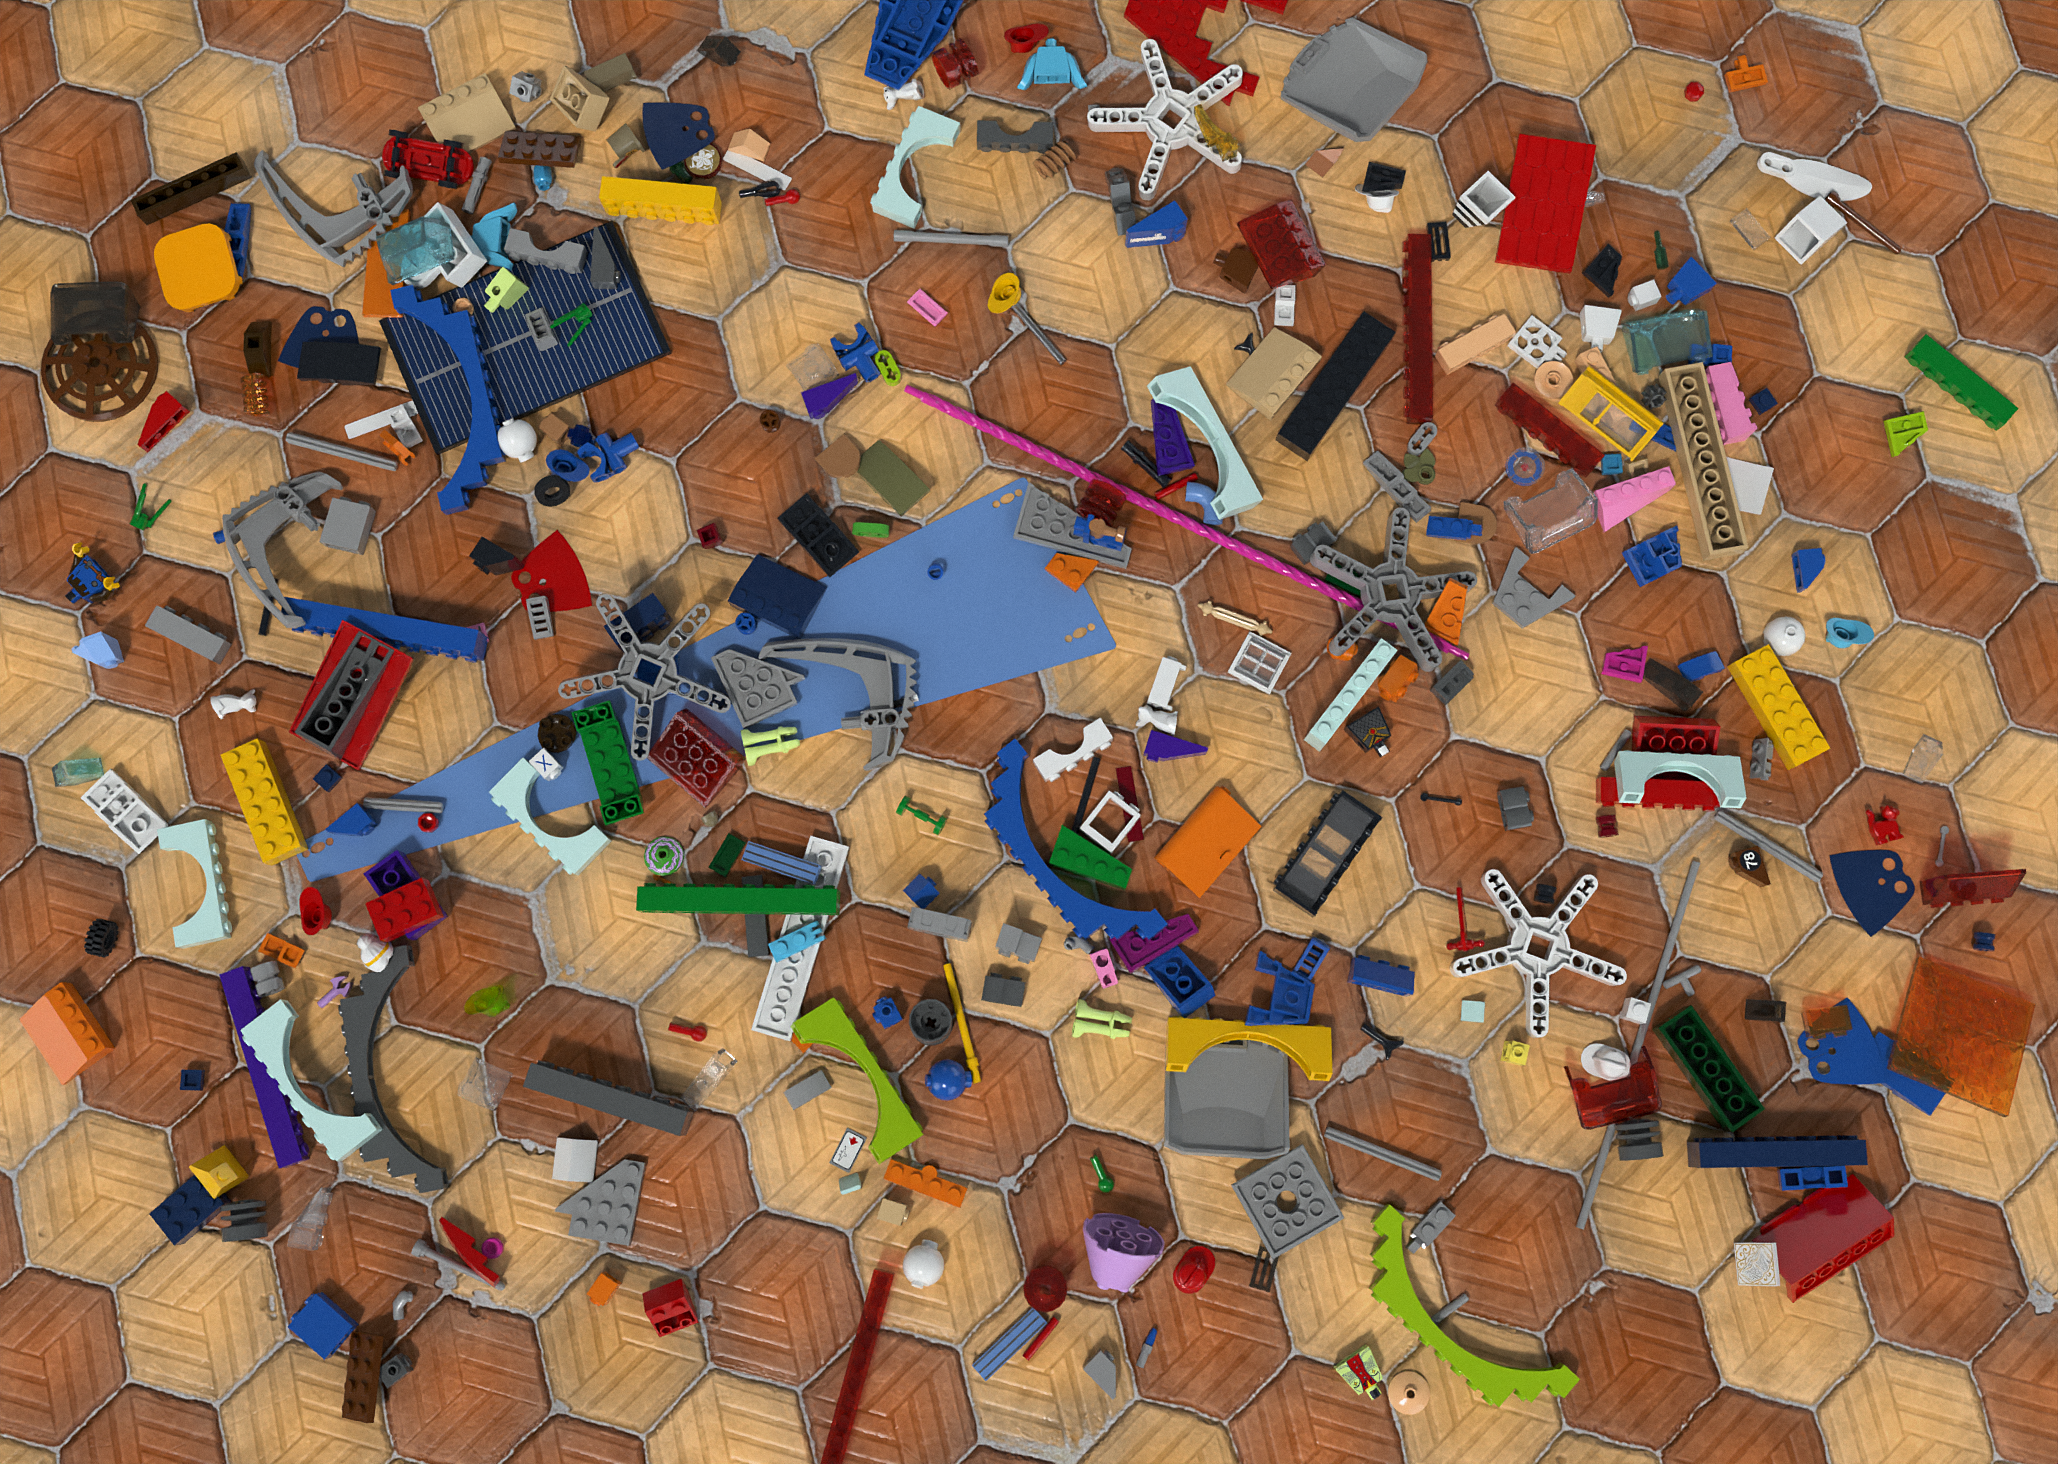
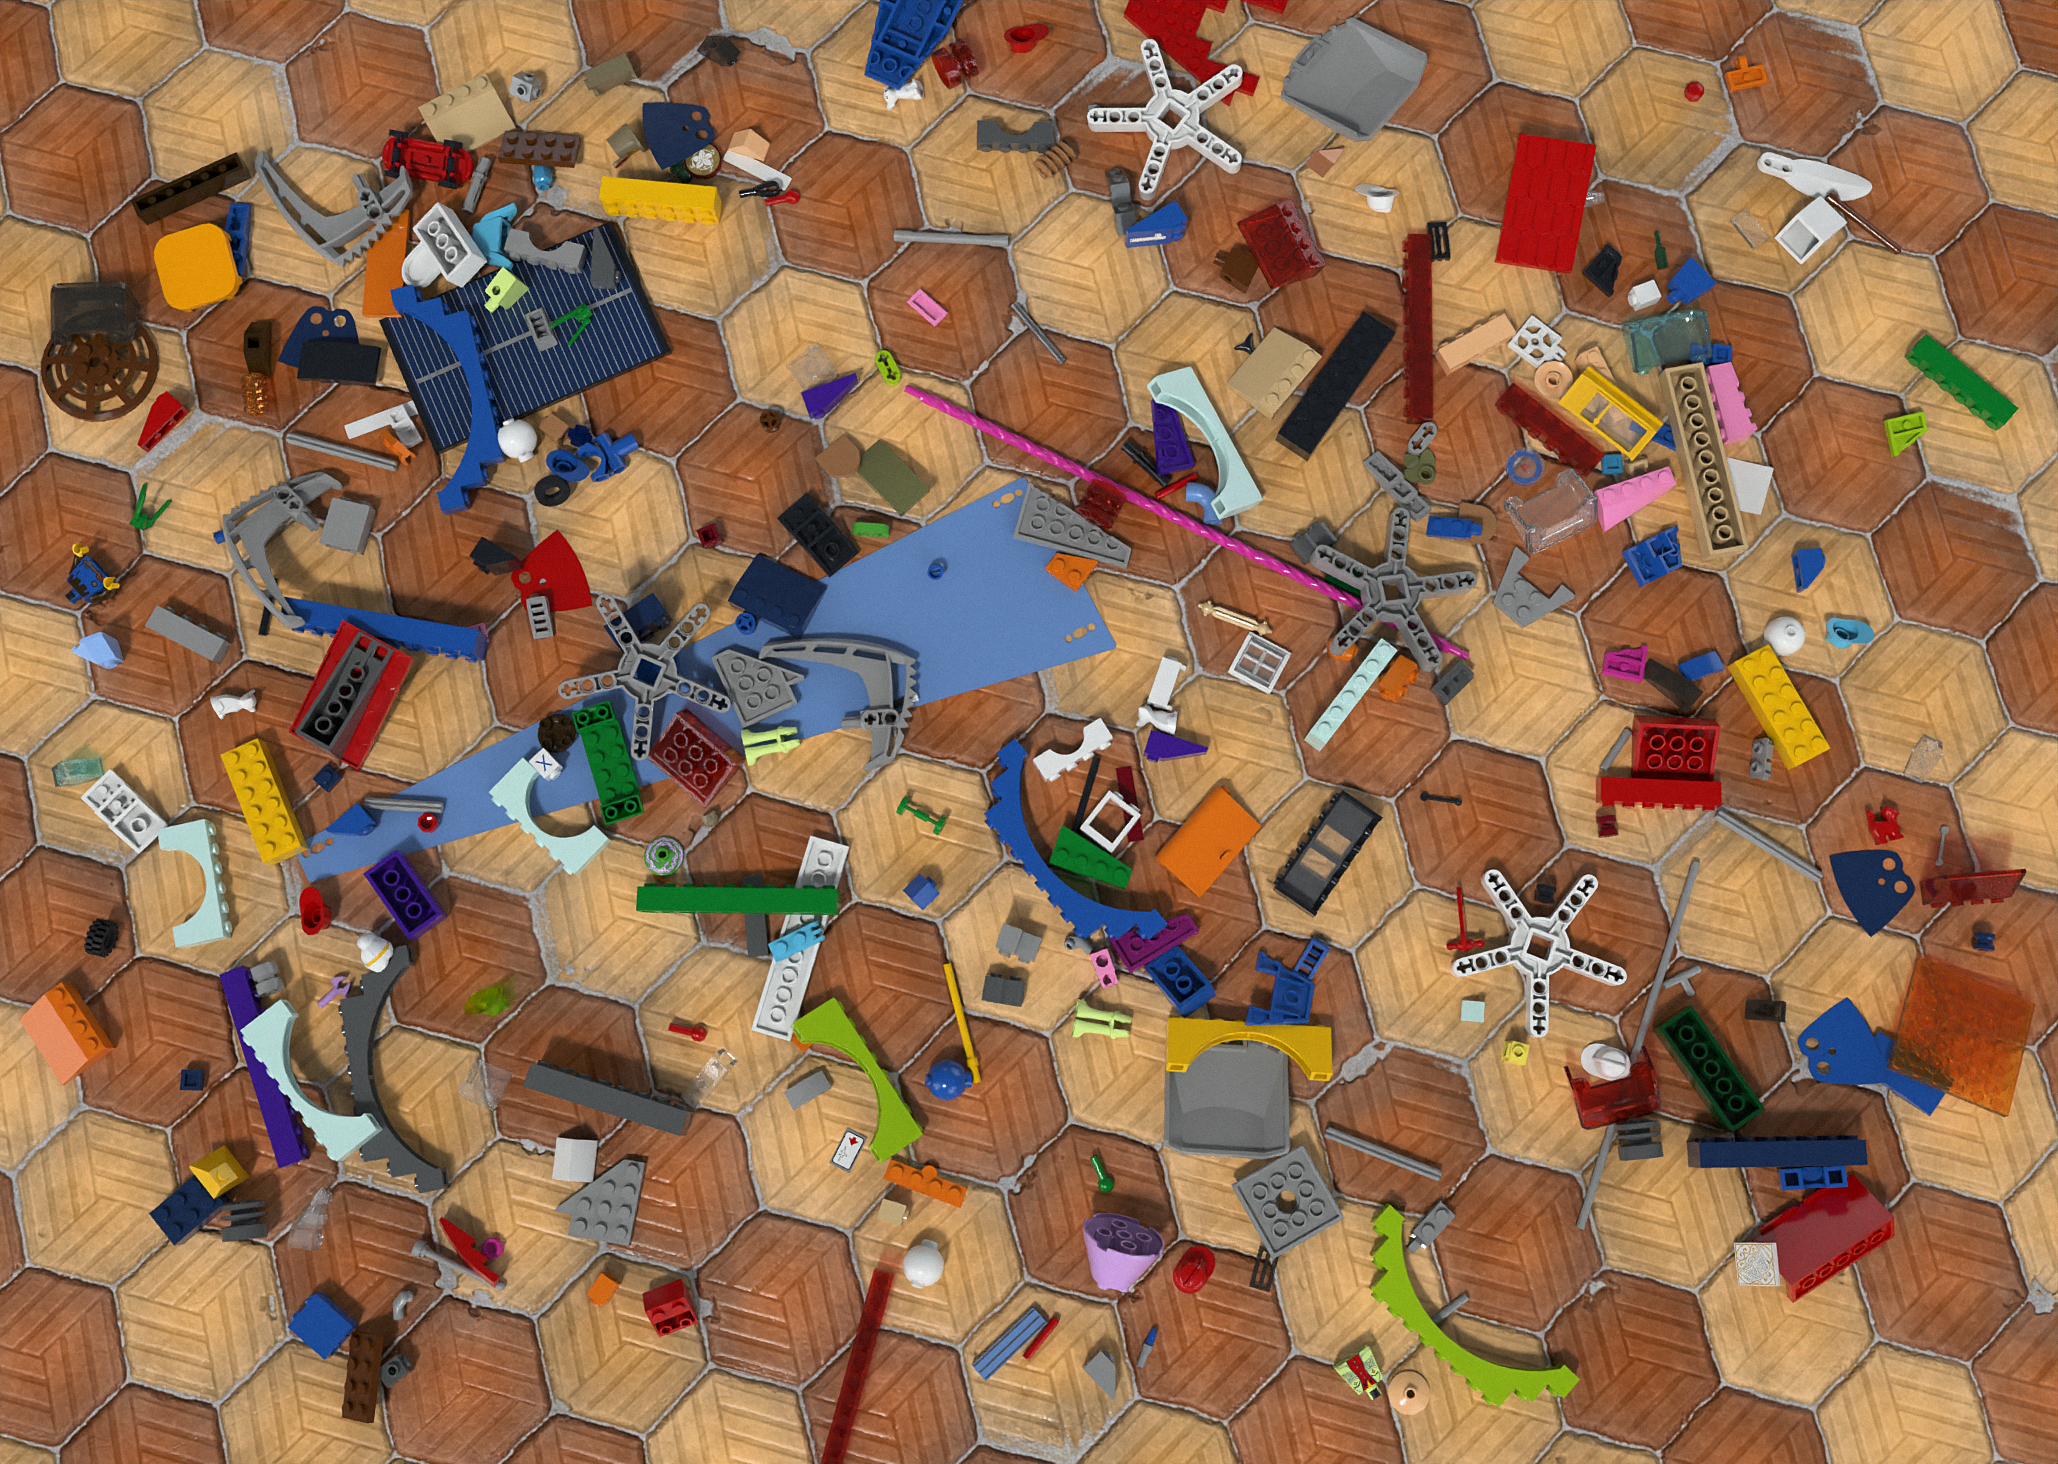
orange slope [258,933,305,969] -> none
red brick [365,878,444,942] -> none
clear light blue windscreen [376,217,455,285] -> none
light nougat tile [453,298,474,315] -> none
tan slope [550,66,610,132] -> none
dark green tile [708,833,747,878] -> none
medium blue tile [741,841,822,885] -> none
blue connector [830,322,880,383] -> none
light aqua slope [839,1173,862,1195] -> none
light aqua arch [870,106,961,229] -> none
blue brick [872,996,903,1029] -> none
light grey axle [907,907,972,942] -> none
dark grey wheel [909,999,953,1046] -> none
yellow piece [987,273,1021,313] -> none
medium azure torso [1017,38,1087,90] -> none
clear red wheel [1023,1265,1067,1312] -> none
hips [1073,514,1127,551] -> none
clear yellow slope [1194,104,1239,162] -> none
white slope [1274,284,1295,326] -> none
torso [1344,706,1391,758] -> none
blue slope [1347,955,1415,997] -> none
black piece [1360,1024,1404,1060] -> none
black wing [1362,162,1406,192] -> none
orange wing [1424,578,1468,646] -> none
white slope [1452,171,1516,228] -> none
dark grey brick [1497,786,1534,831] -> none
white torso [1580,305,1621,353] -> none
light aqua arch [1614,750,1746,808] -> none
white brick [1620,997,1651,1024] -> none
dark grey gear [1641,384,1667,409] -> none
reddish brown slope [1729,846,1771,887] -> none
dark blue plate [1749,388,1778,415] -> none
clear orange brick [1801,1005,1852,1040] -> none

